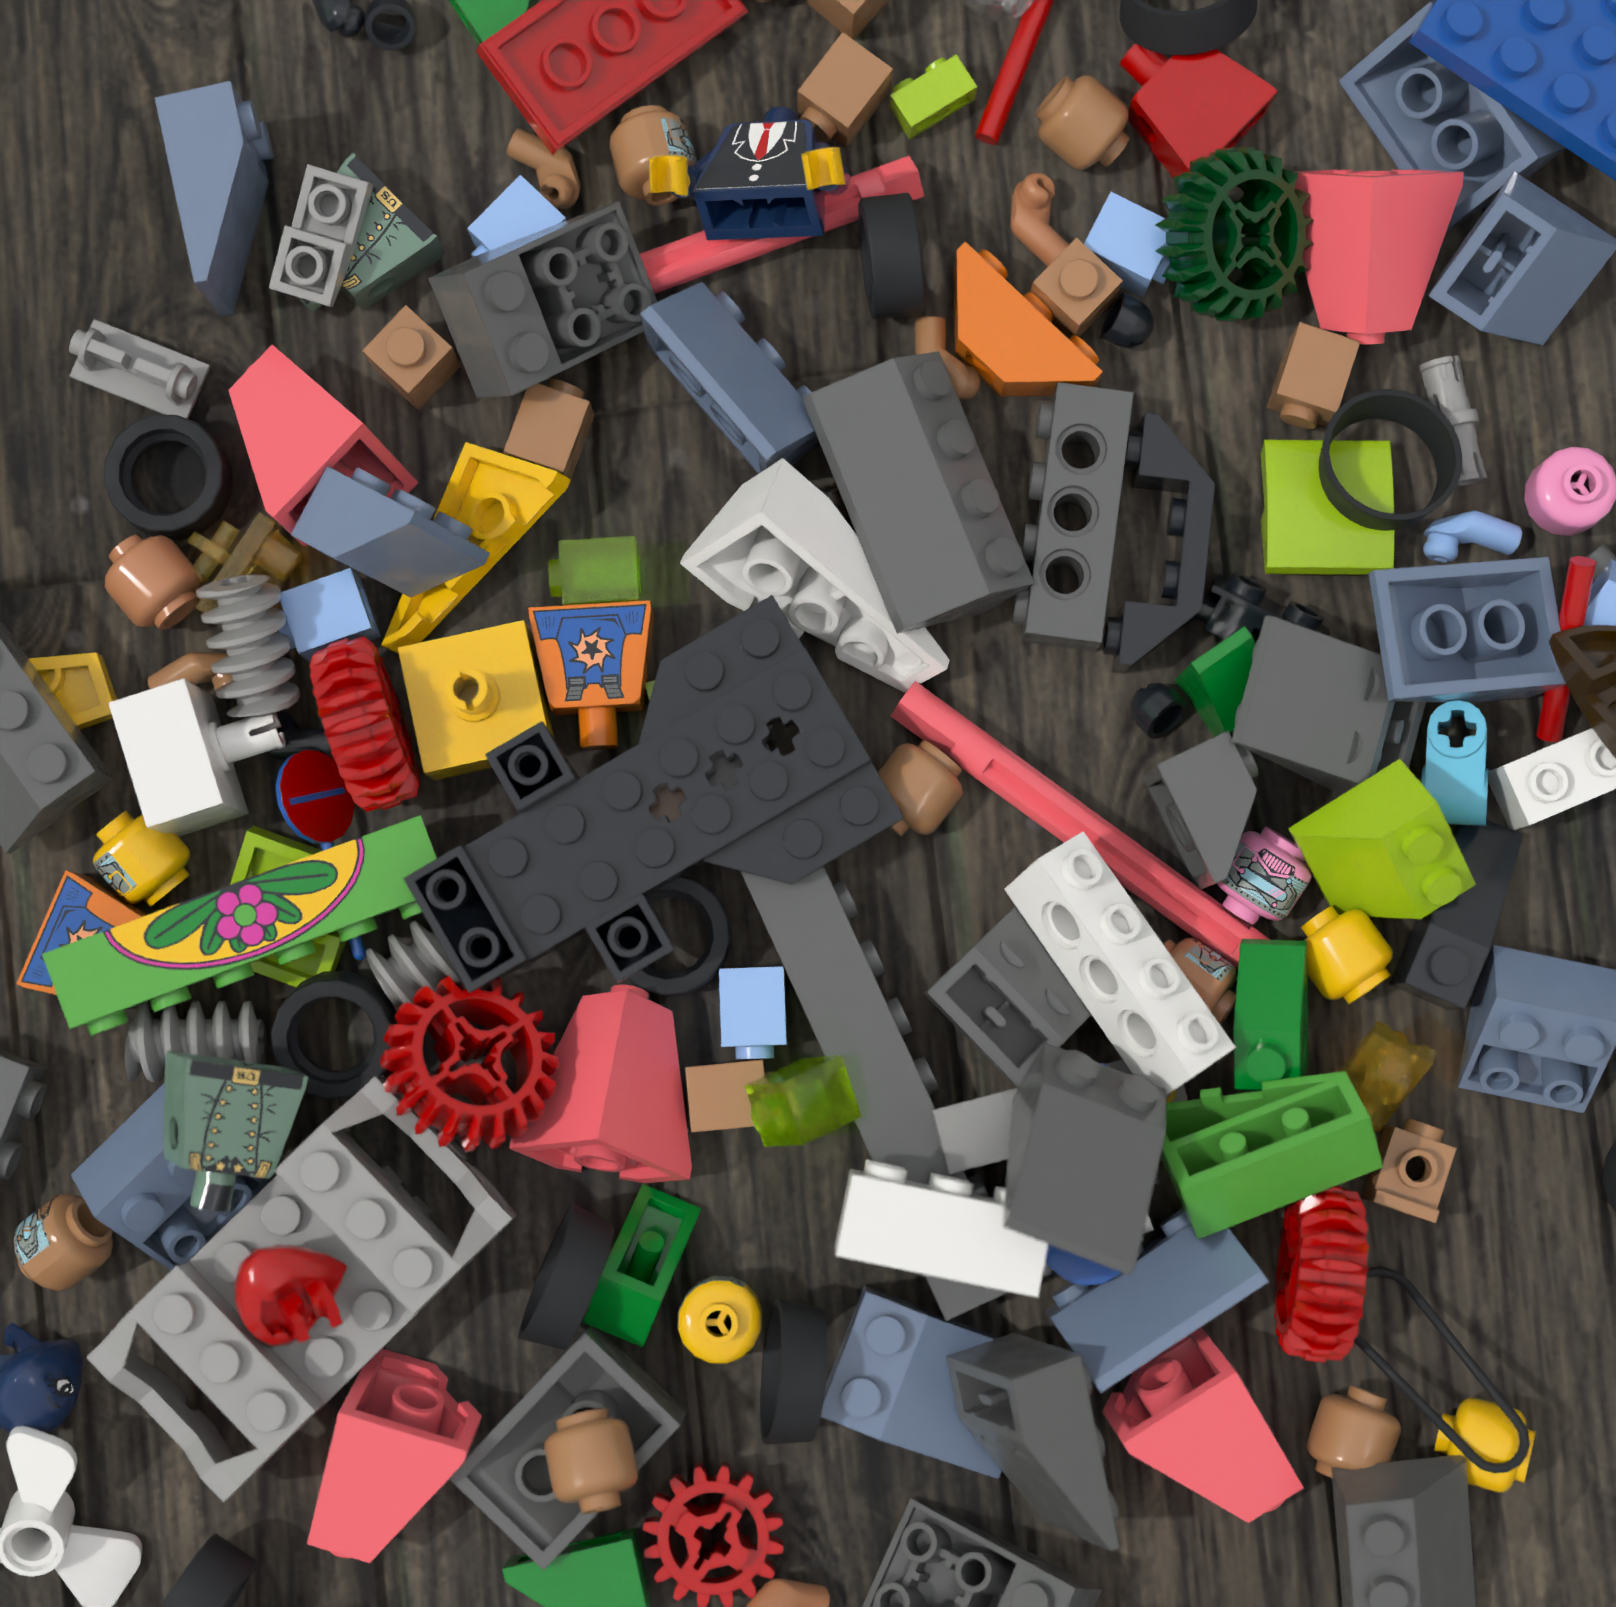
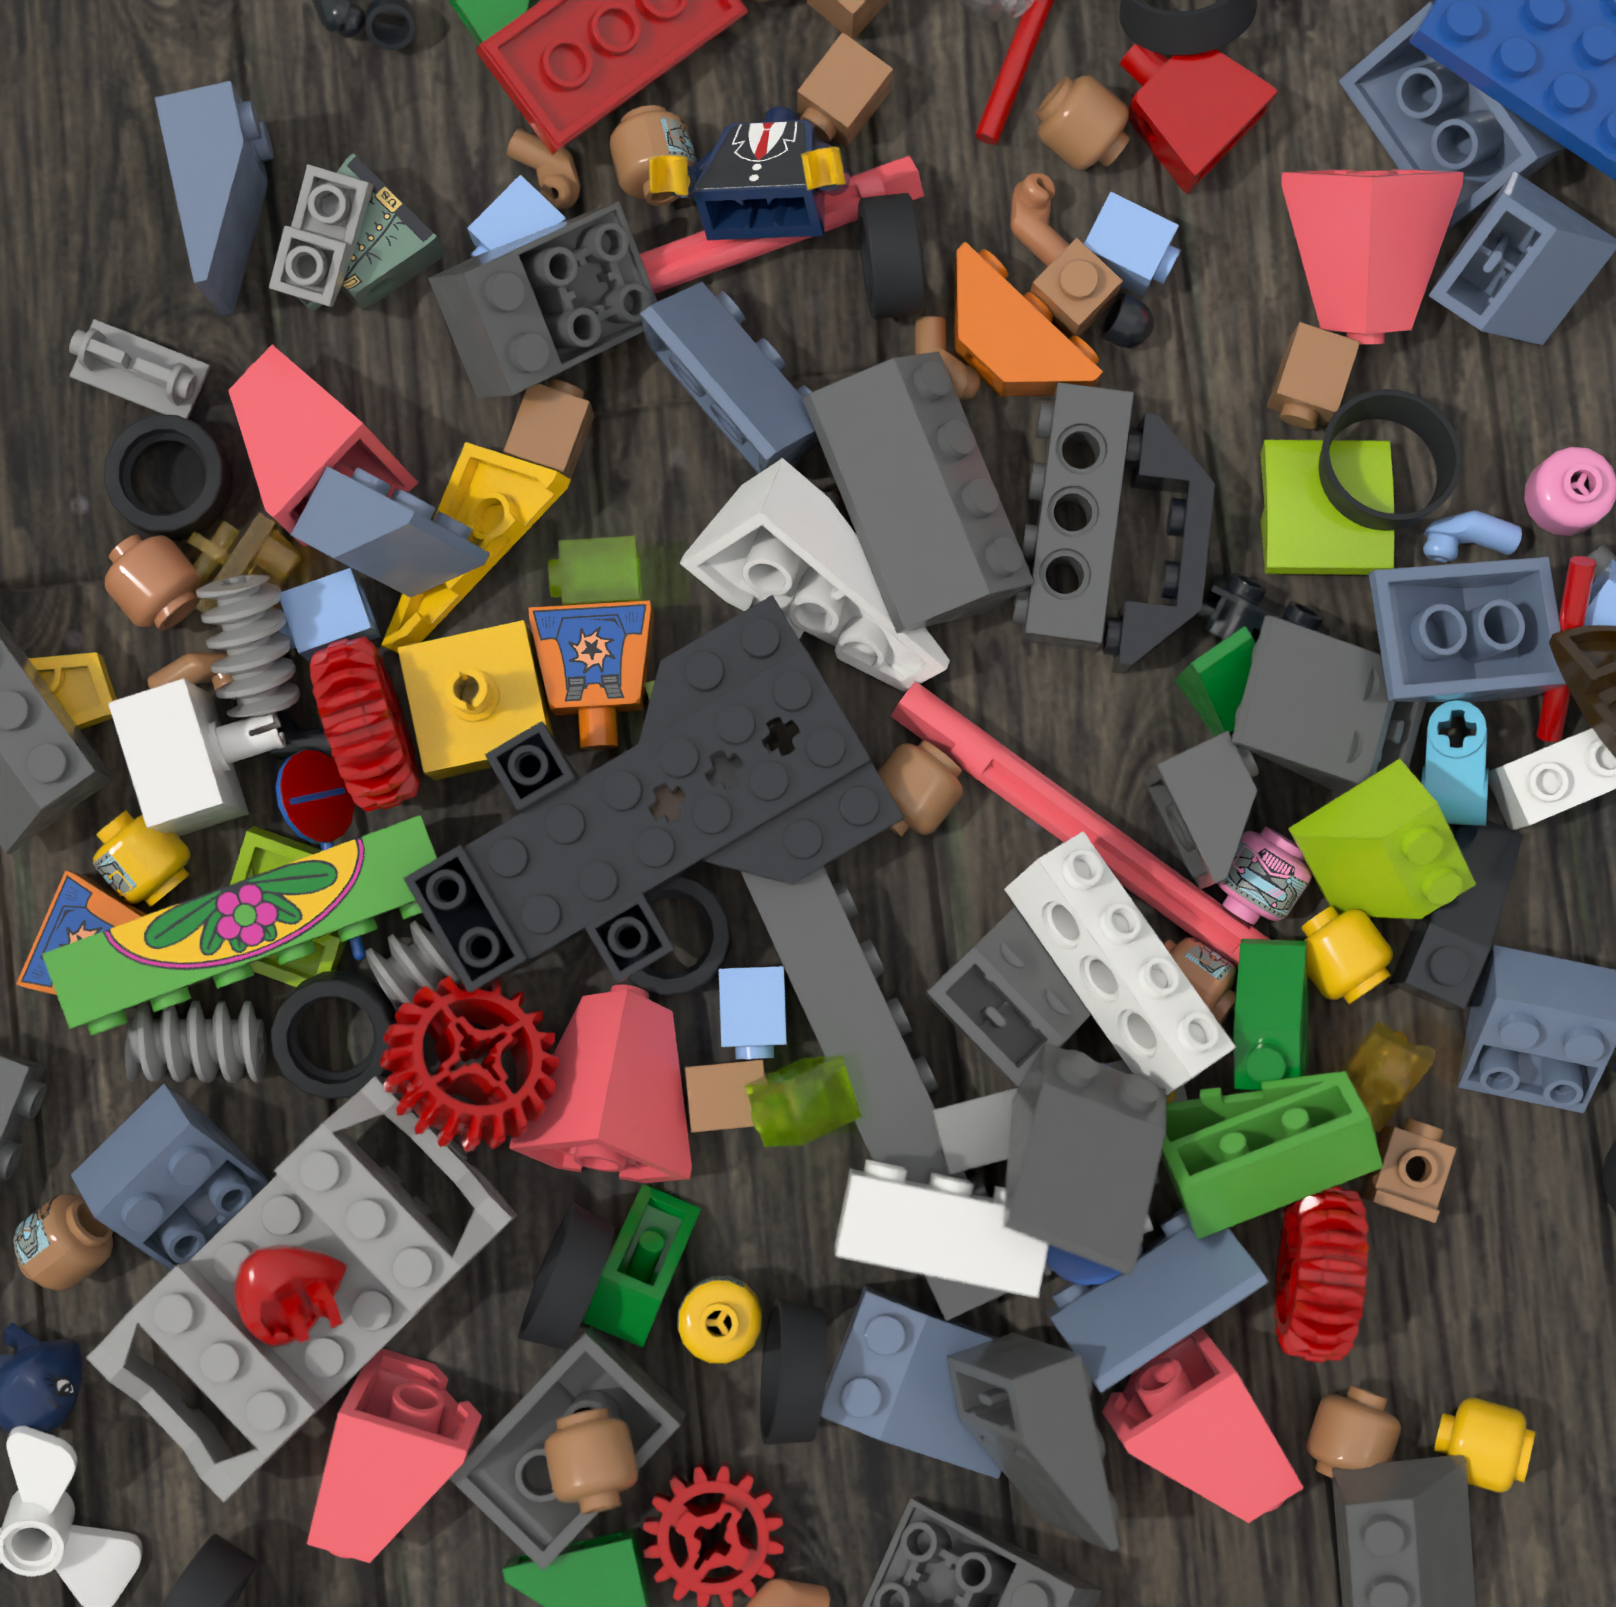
sand green torso [163,1051,308,1212] -> none
medium nougat brick [362,305,462,410] -> none
lime piece [889,54,977,139] -> none
black hinge [1130,683,1187,739] -> none
dark green gear [1155,147,1313,322] -> none
black piece [1353,1266,1530,1474] -> none
light grey pin [1419,356,1487,488] -> none

